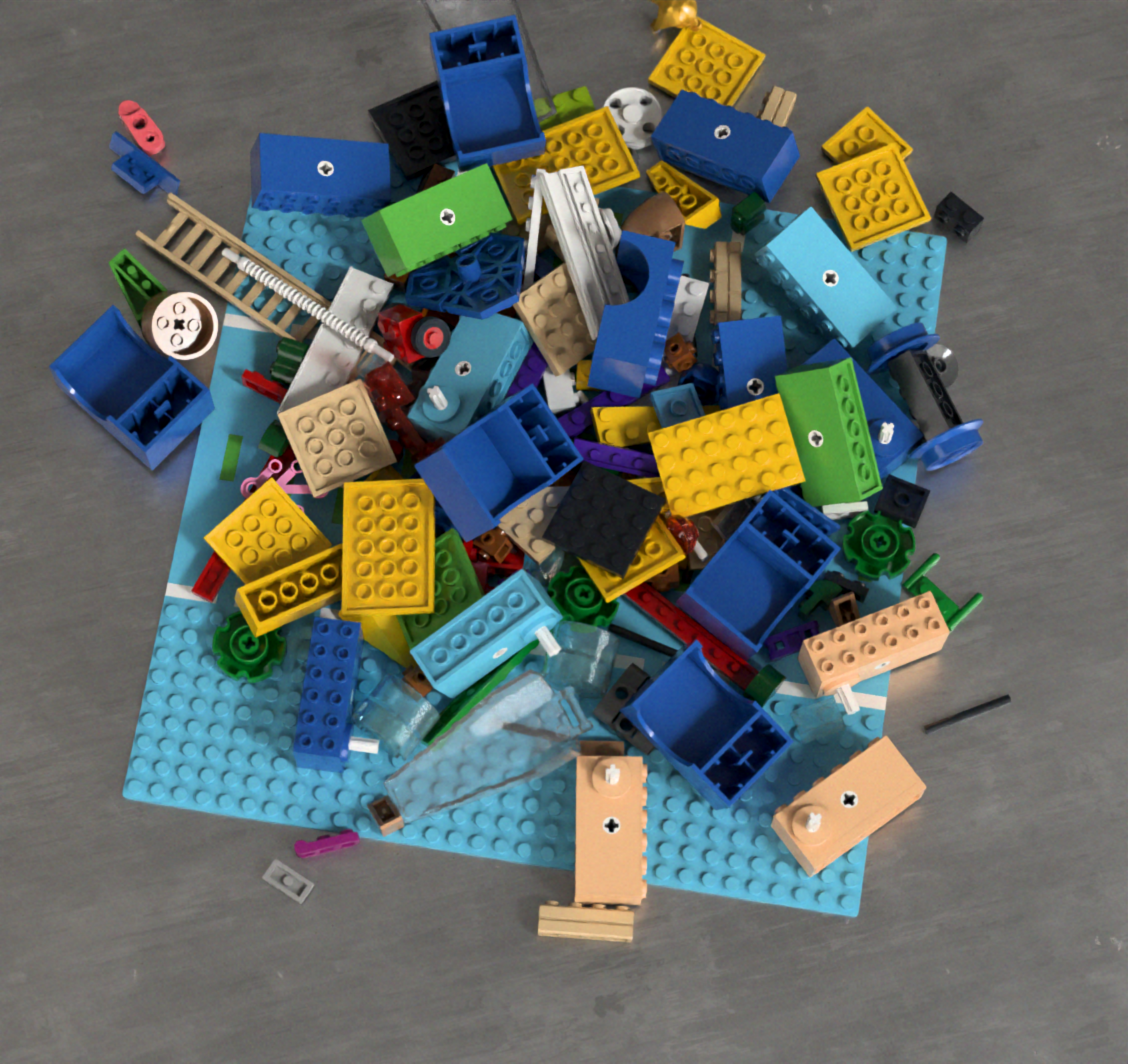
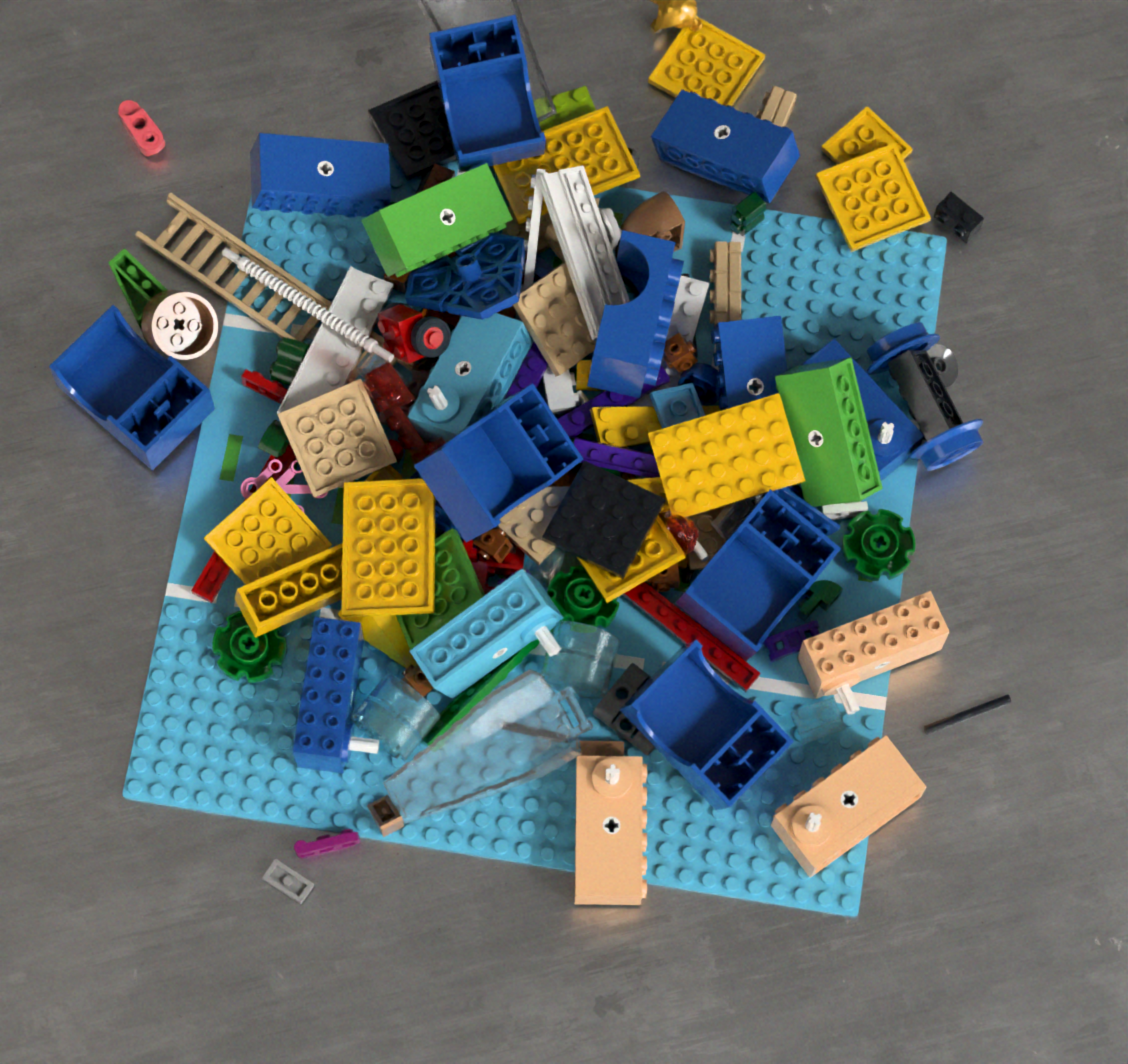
blue bracket [109,131,180,196] -> none
tan brick [538,901,634,943] -> none
white piece [603,87,663,150] -> none
black bar [607,623,678,657] -> none
yellow wedge [645,160,722,229] -> none
dark green brick [742,664,786,708] -> none
medium azure piece [754,206,897,351] -> none
black plate [823,570,869,603] -> none
medium nougat slope [828,592,860,627] -> none
black plate [873,474,930,528] -> none
green plate [902,553,983,631] -> none

